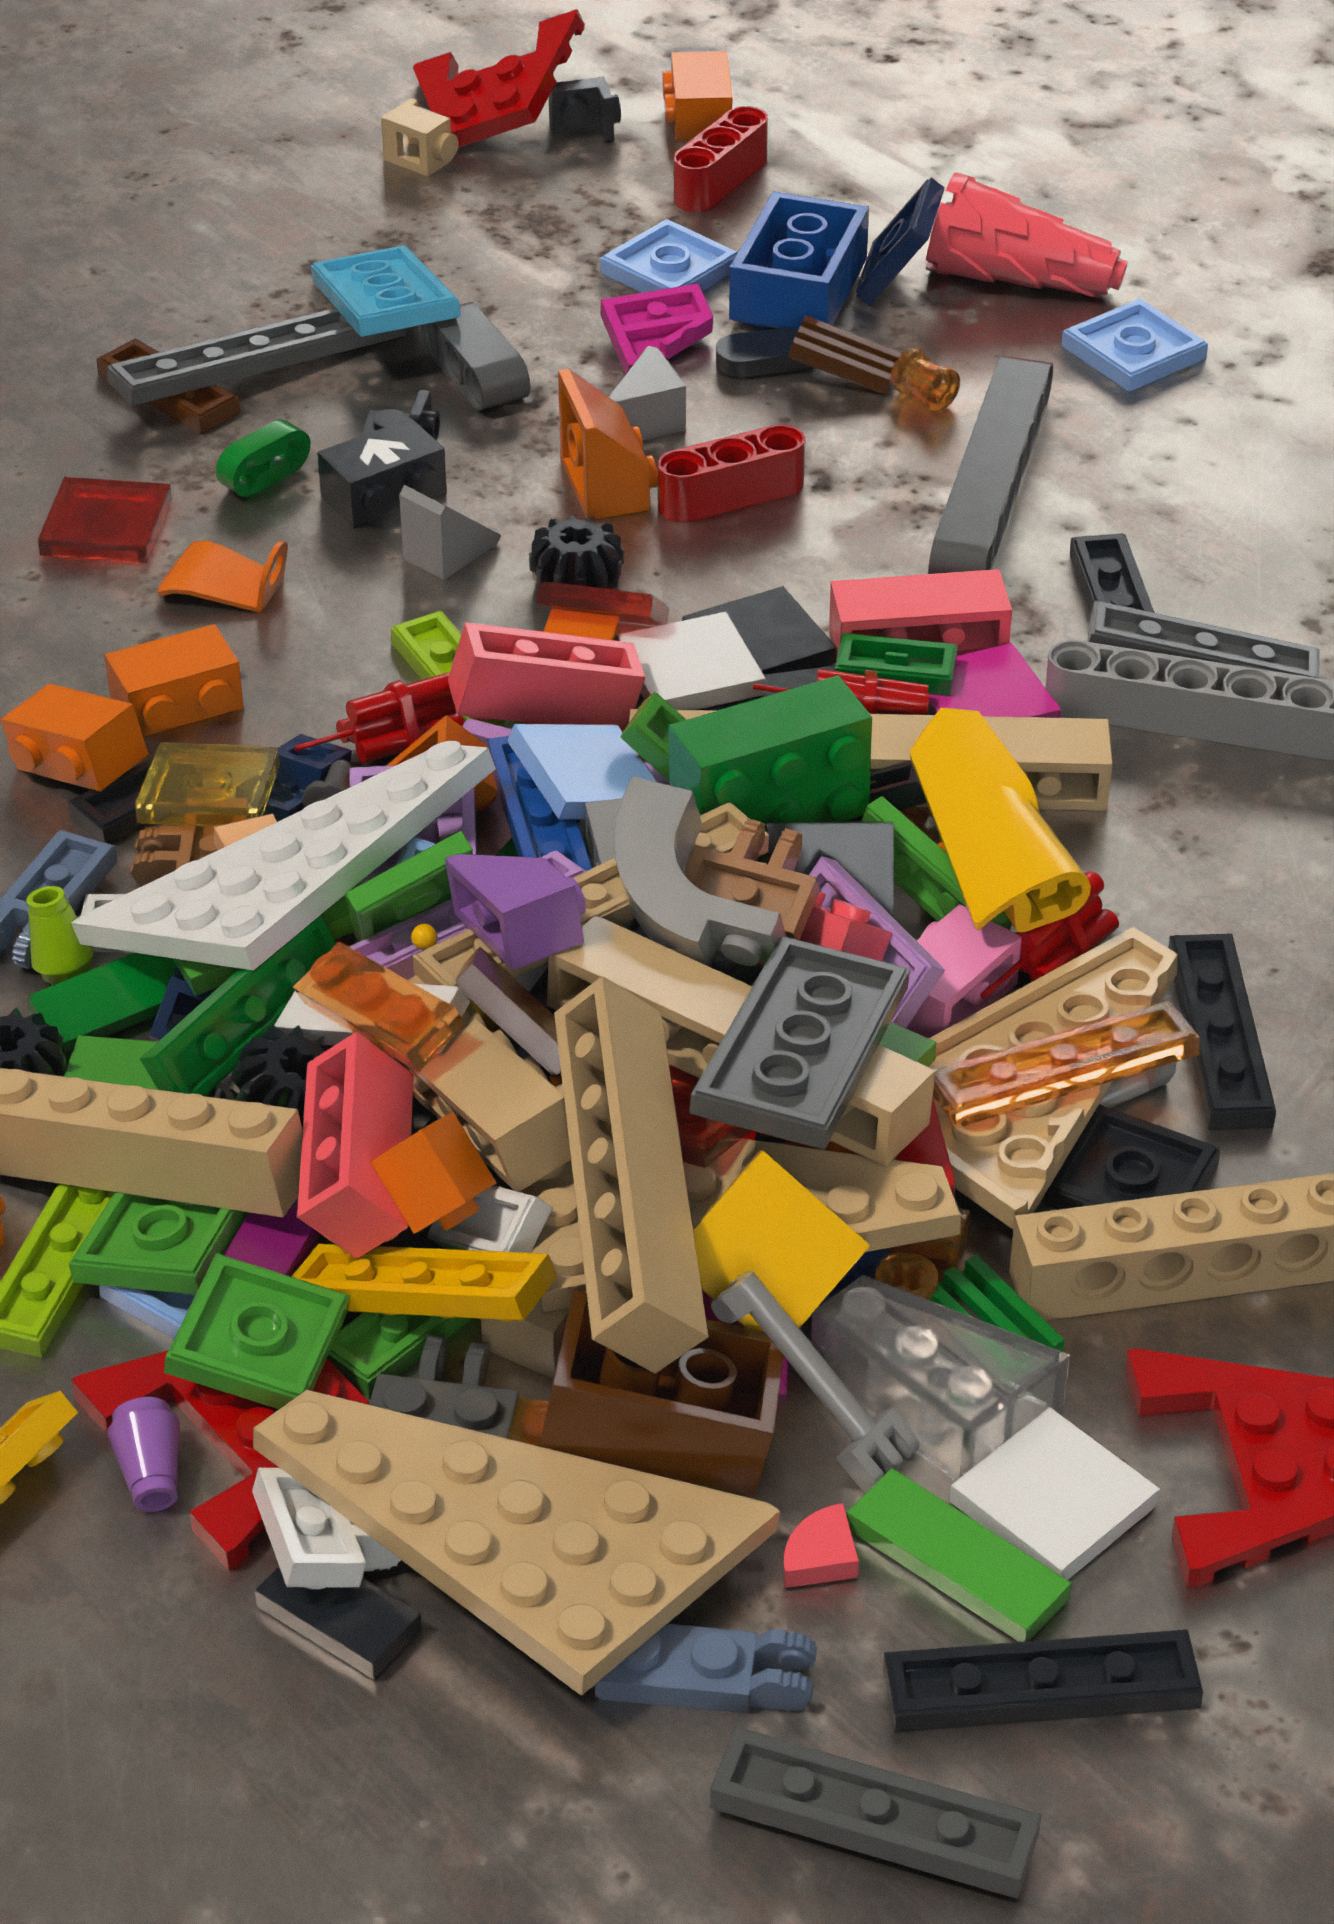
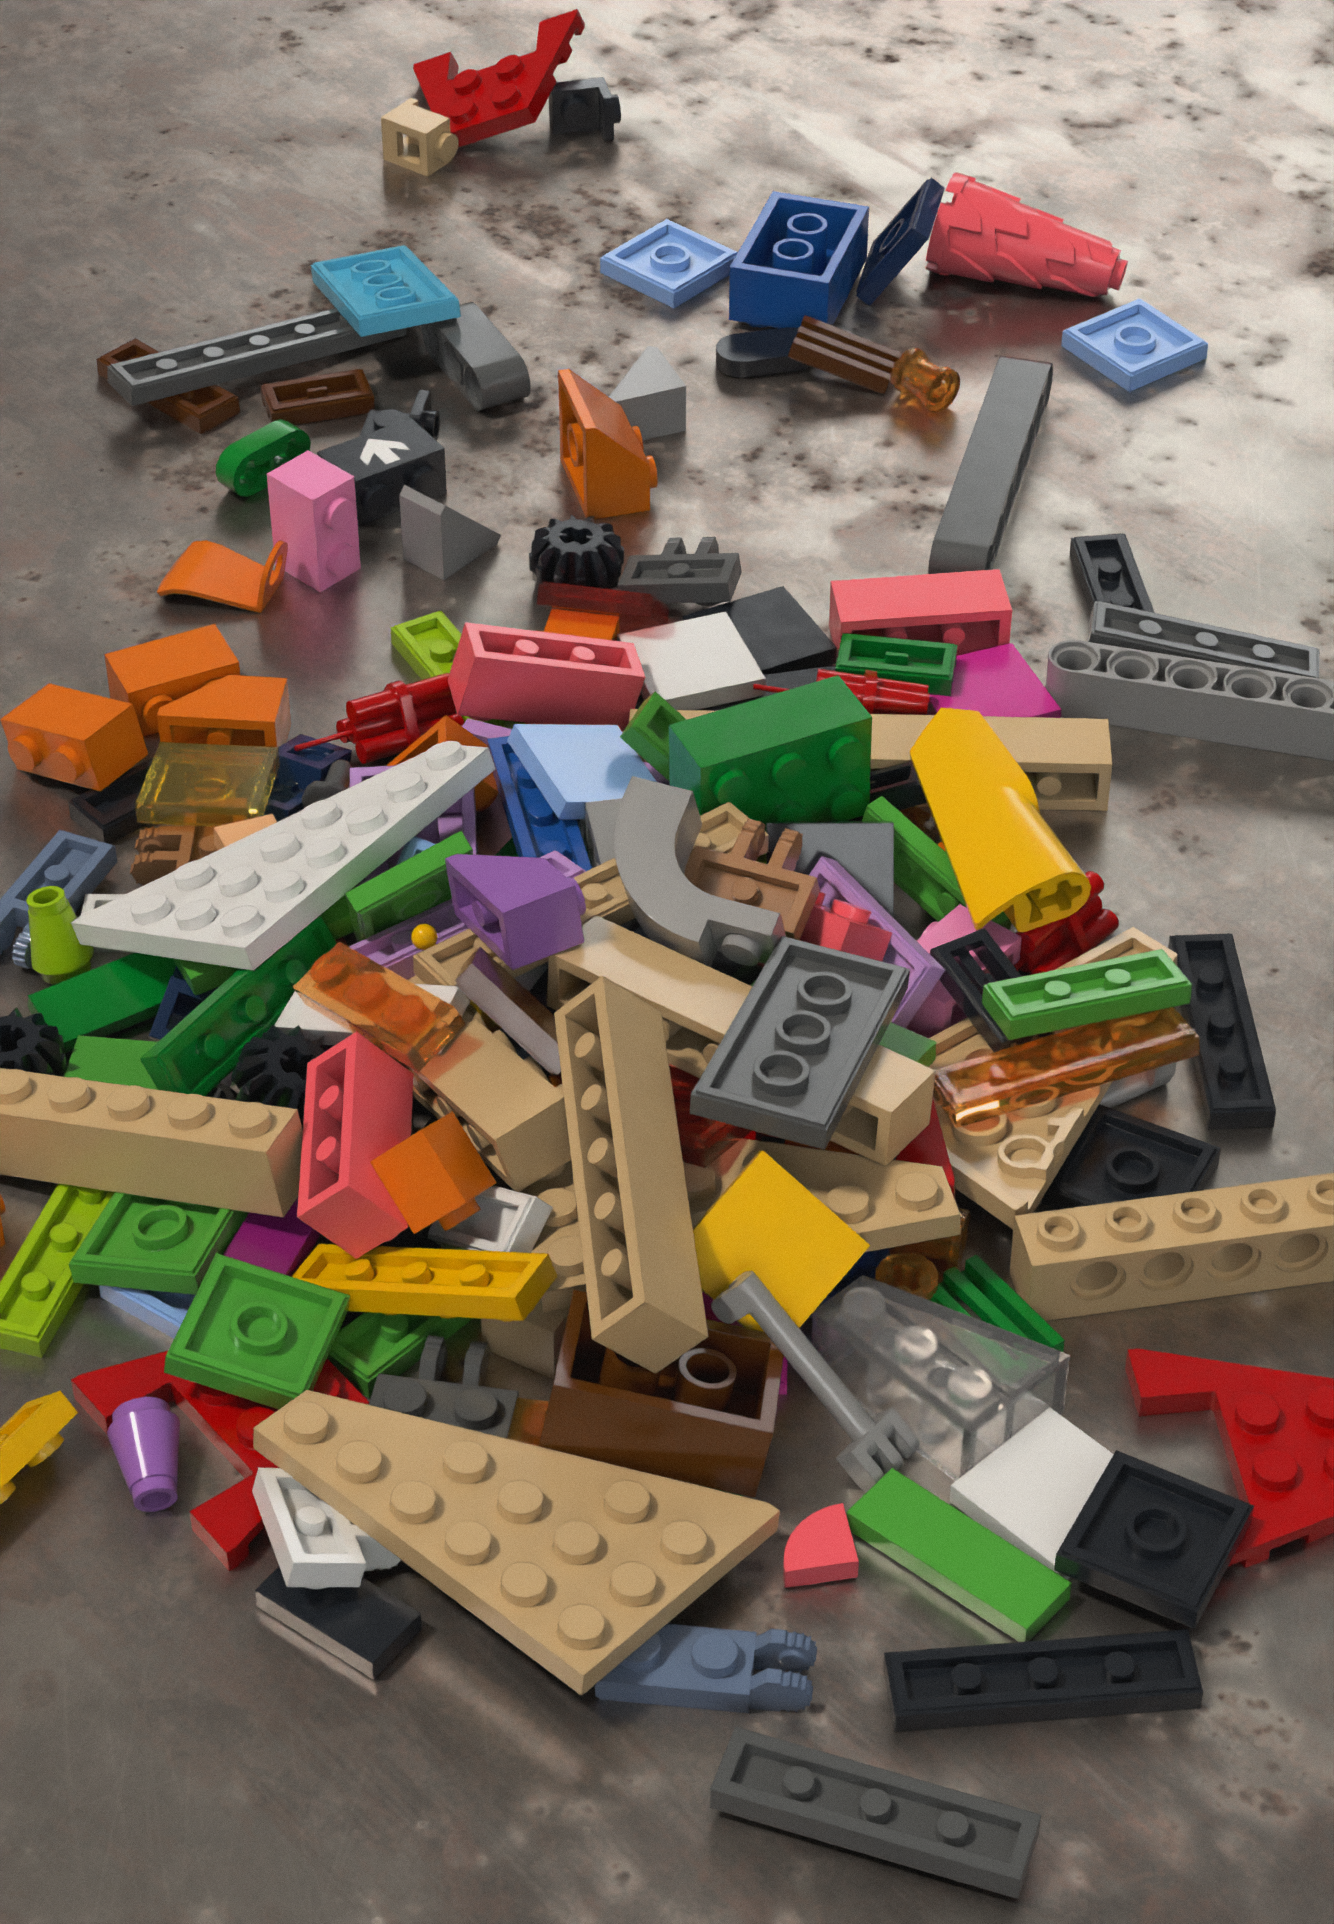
clear red tile [38,477,172,563] -> none
dark pink wing [600,283,714,375] -> none
red beam [657,424,806,523] -> none
brick [662,51,733,141] -> none
red beam [674,106,768,212] -> none
none -> orange slope [157,675,291,768]
none -> reddish brown tile [260,369,375,425]
none -> bright pink brick [267,450,361,592]
none -> dark grey hinge [618,537,742,607]
none -> black tile [930,928,1053,1057]
none -> bright green tile [982,949,1192,1040]
none -> black tile [1054,1450,1254,1629]

